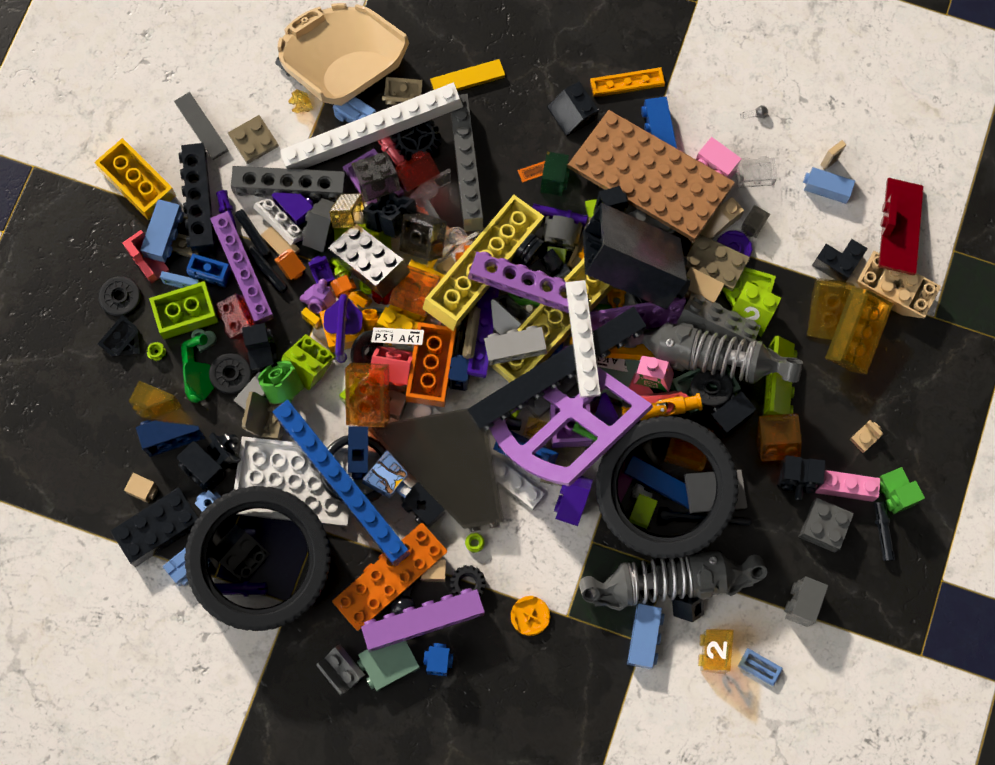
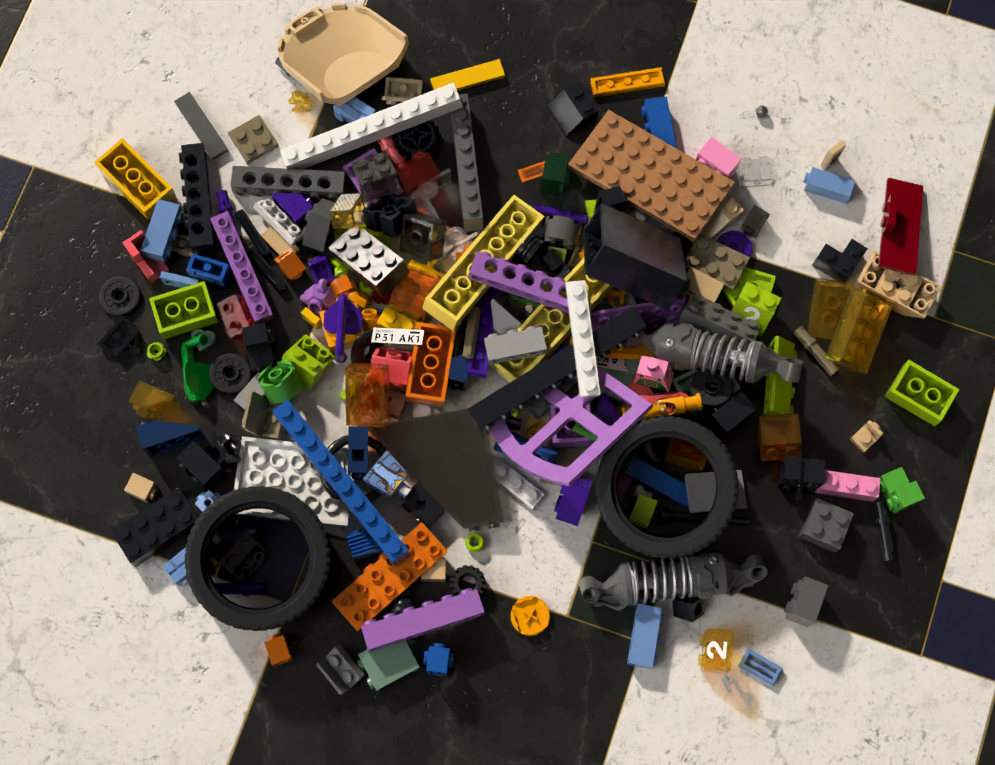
none -> orange brick [264,634,293,667]
none -> blue brick [347,529,383,562]
none -> dark tan pin [793,326,839,376]
none -> lime brick [885,360,959,426]

